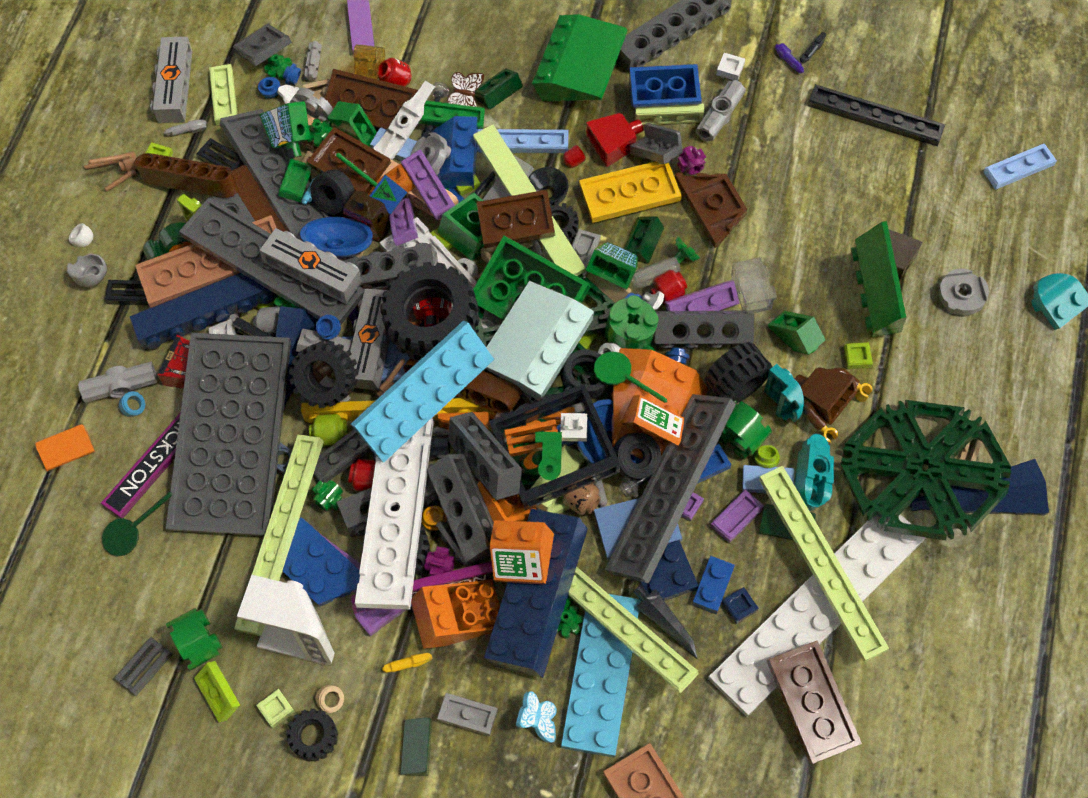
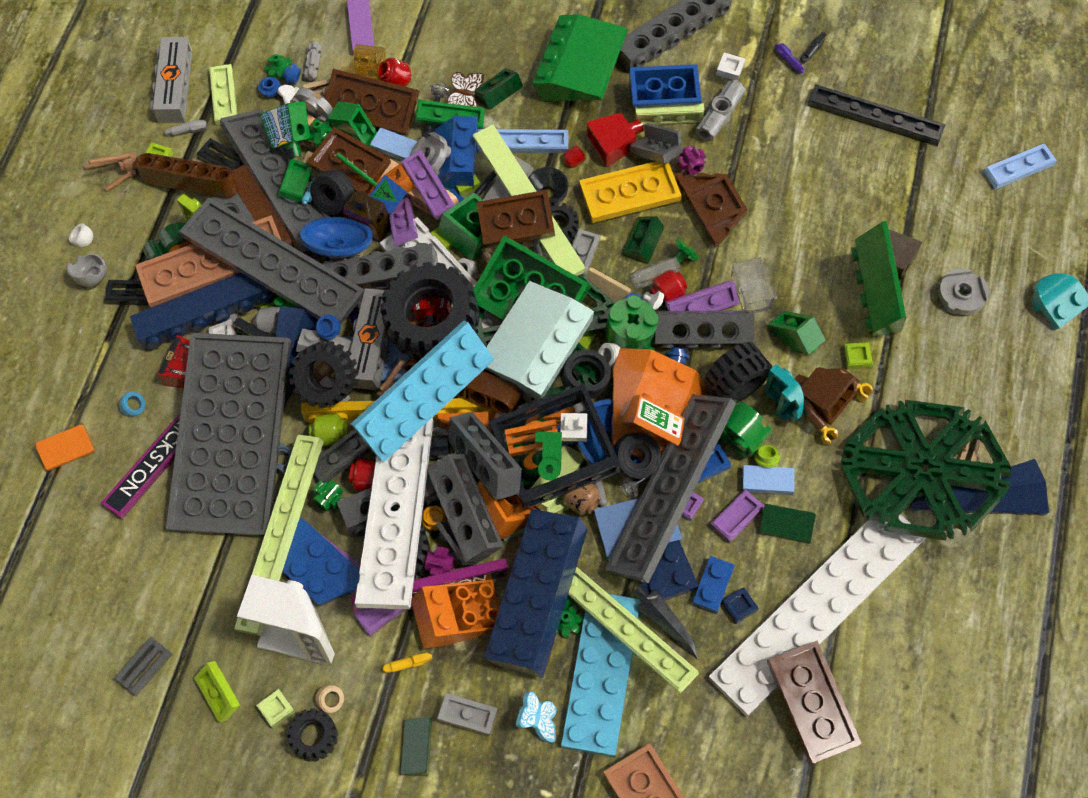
light grey piece [78,361,158,403] -> none
dark green piece [102,492,172,556] -> none
green brick [166,608,223,671] -> none
dark grey tile [233,24,292,66] -> none
light grey brick [260,228,362,304] -> none
white piece [374,81,435,160] -> none
orange slope [490,520,554,585] -> none
green torso [585,242,638,290] -> none
green piece [594,352,668,403] -> none
yellowish green plate [759,466,889,662] -> none
teal piece [795,434,834,511] -> none

